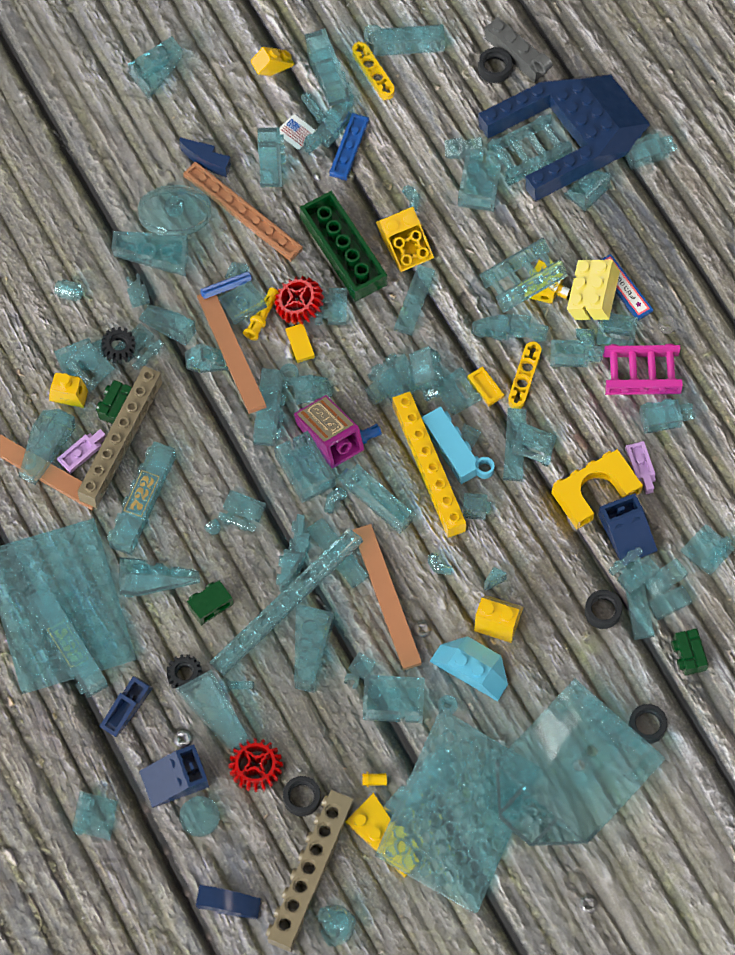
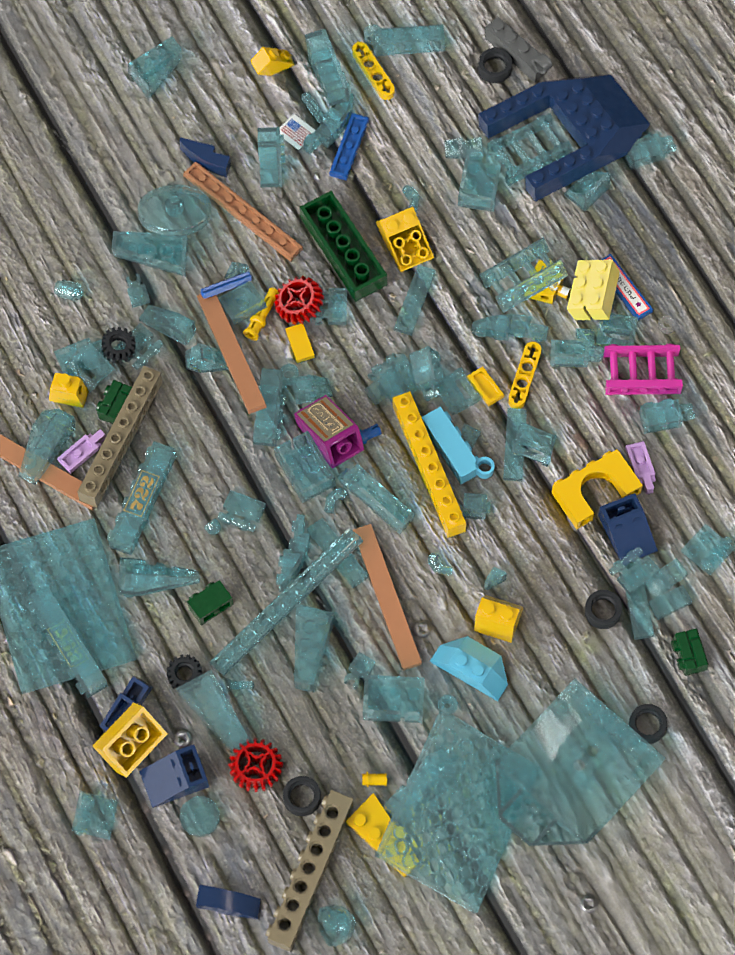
none -> yellow brick [93,703,167,778]

